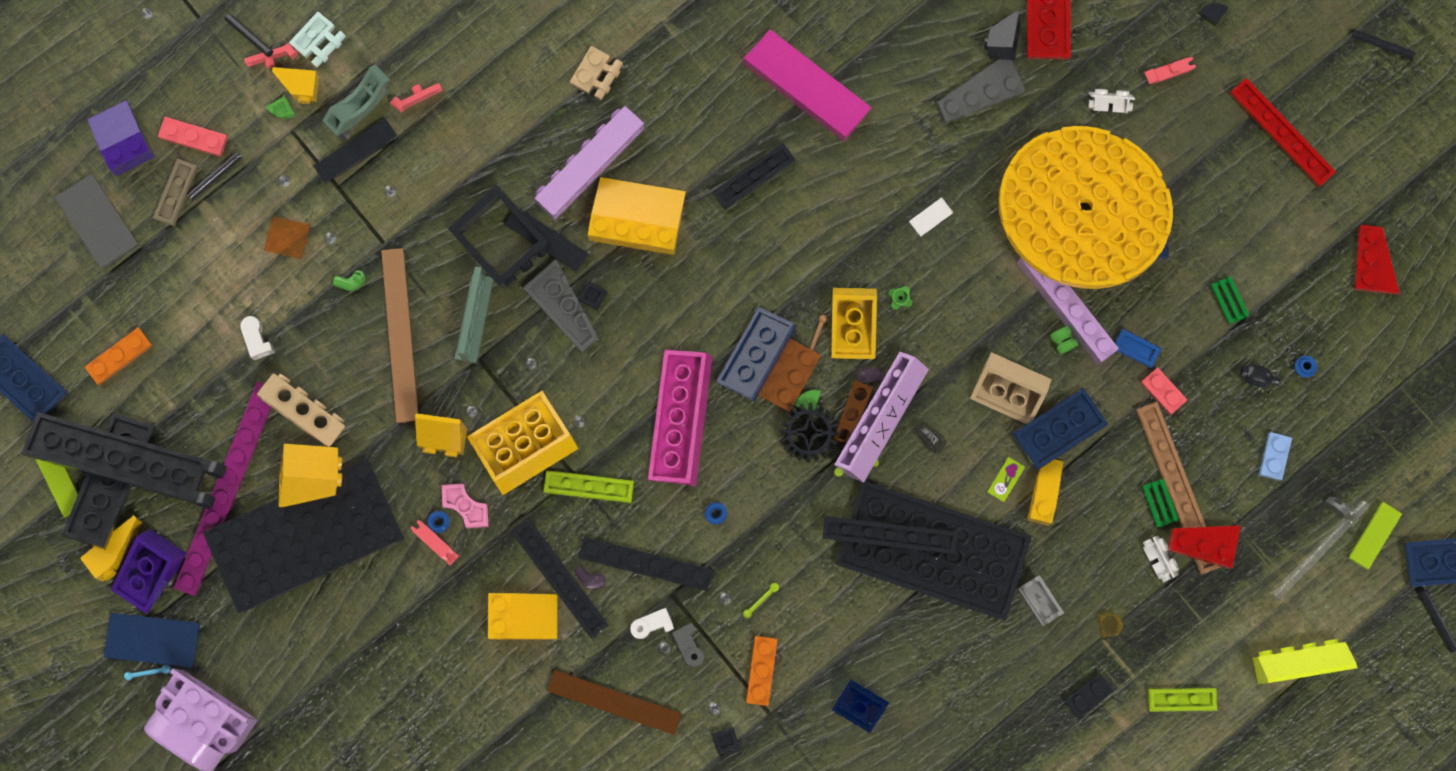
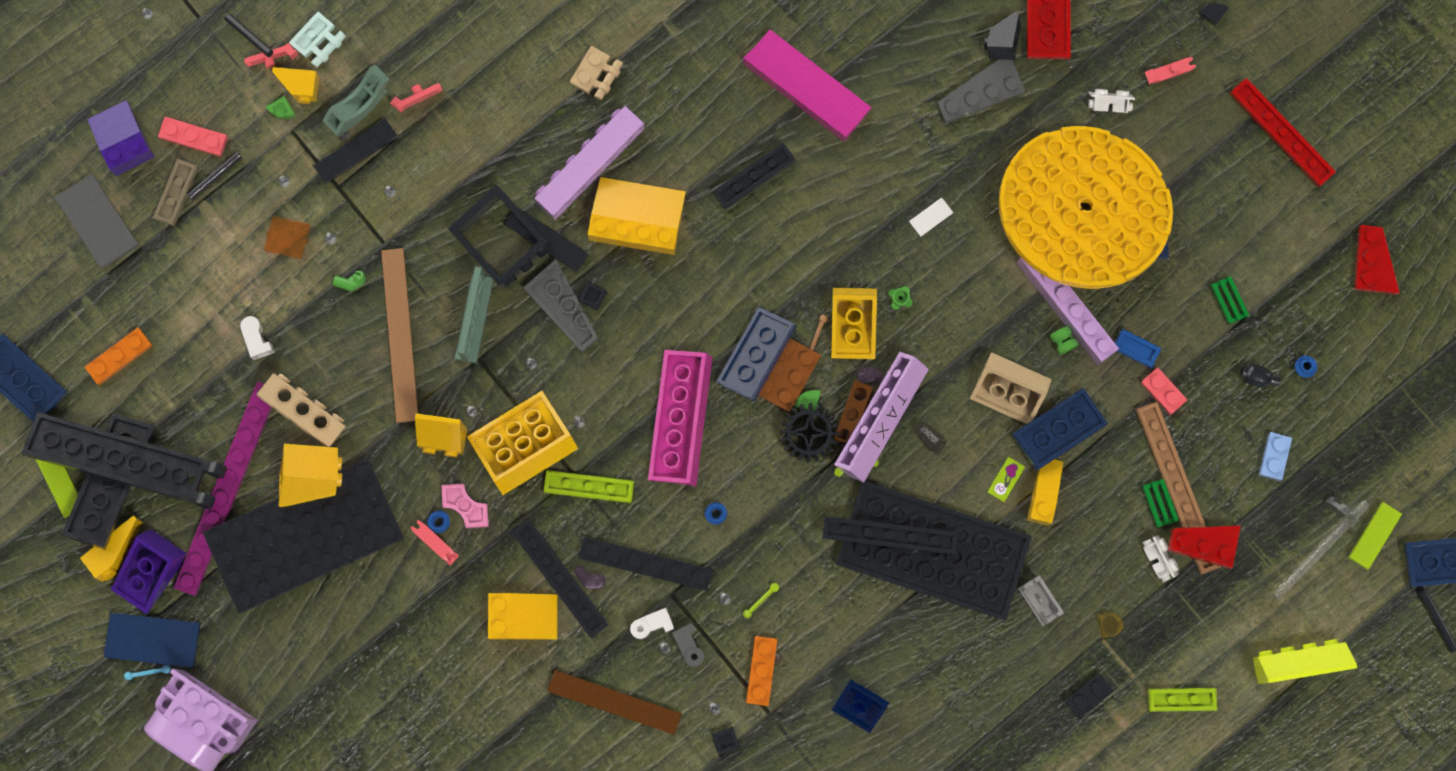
black bar [1351,29,1415,60] -> none

